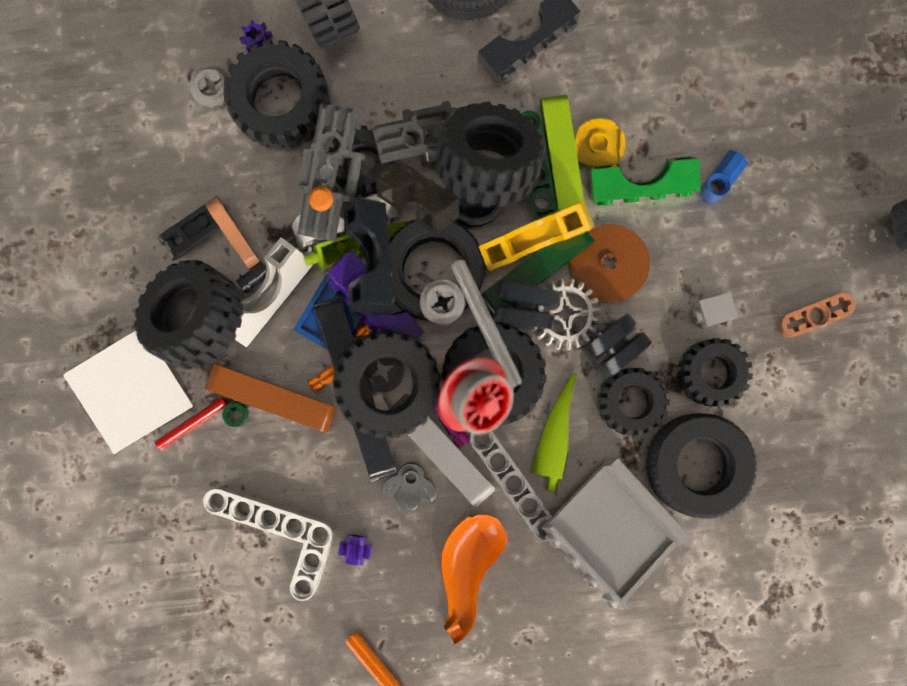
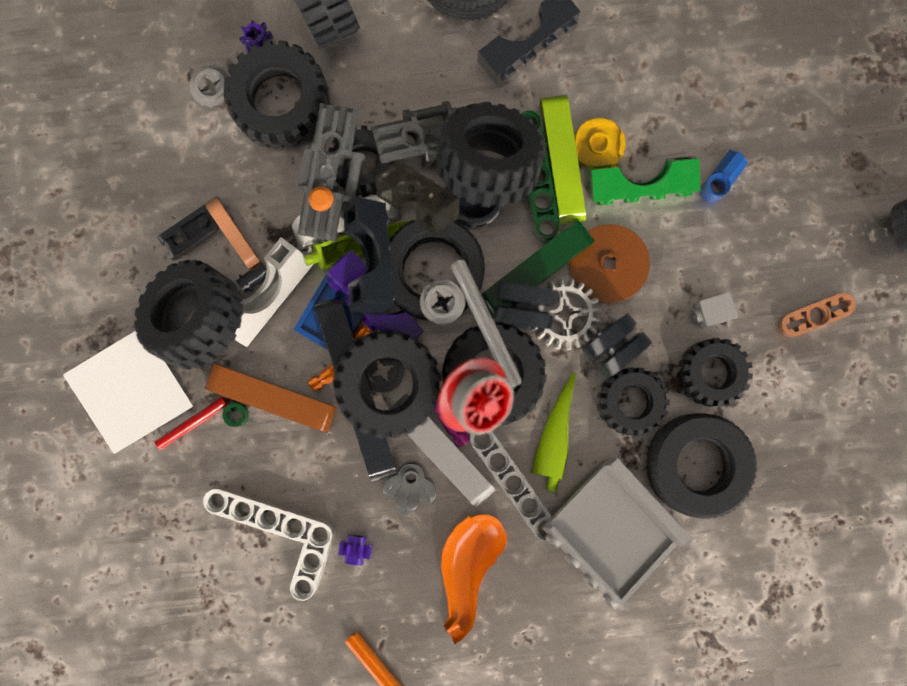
yellow arch [478,200,594,272] -> none

